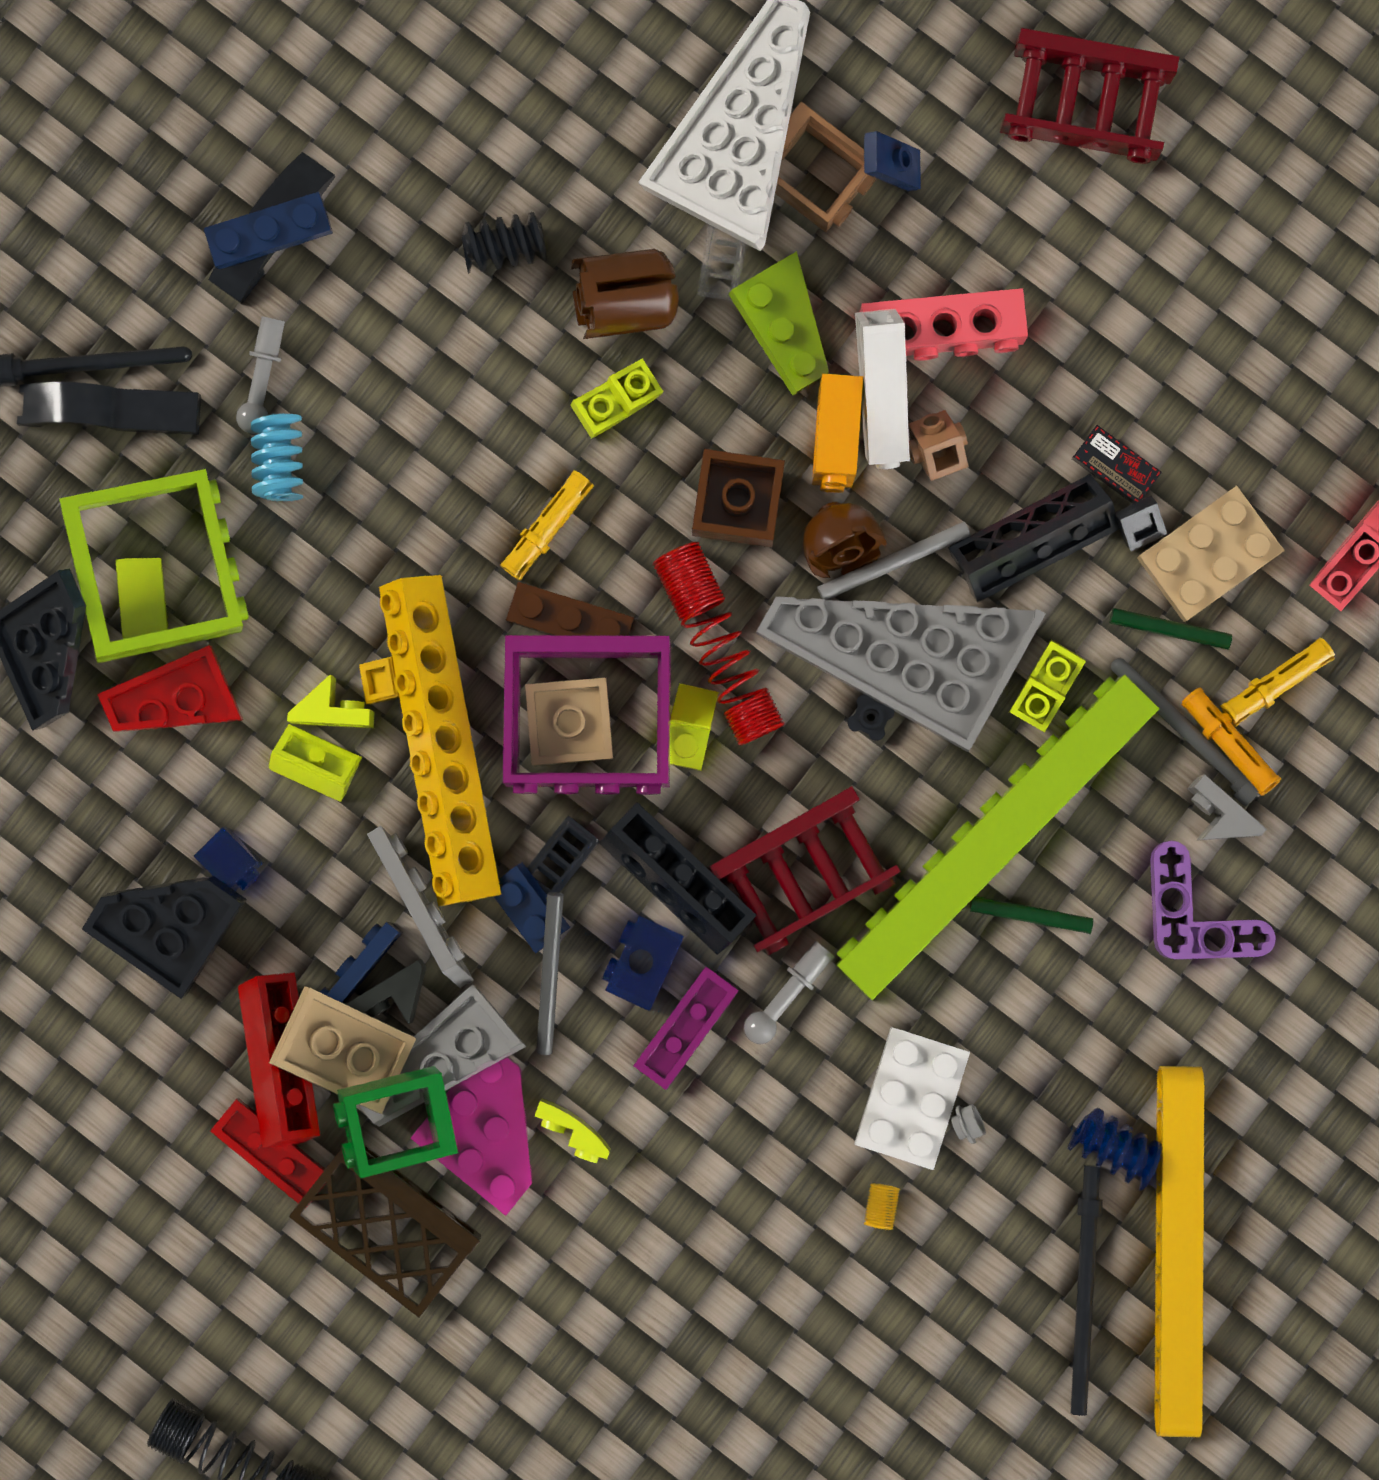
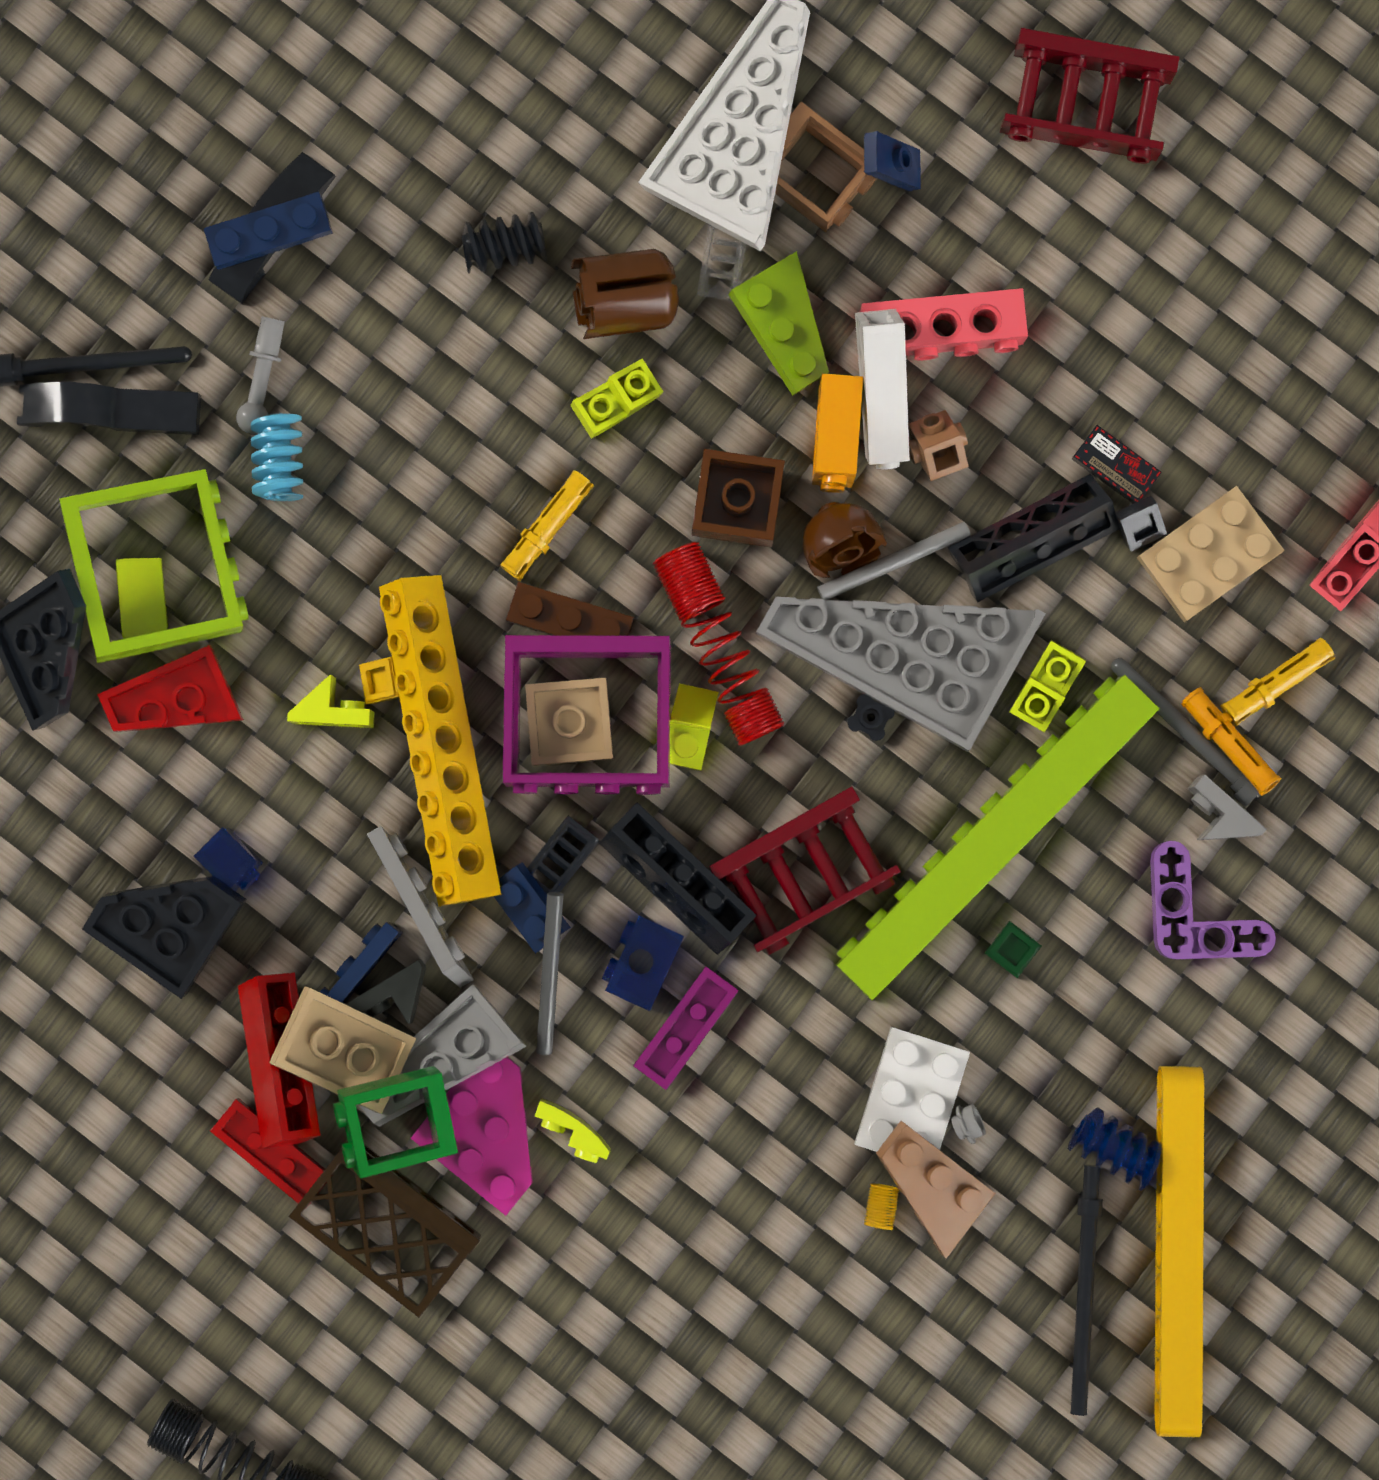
neon yellow slope [269,724,362,802] -> none
light grey pin [744,941,835,1044] -> none
dark green bar [970,896,1094,934] -> none
dark green bar [1109,608,1232,650] -> none
none -> medium nougat wing [876,1121,996,1259]
none -> dark green tile [984,921,1042,978]

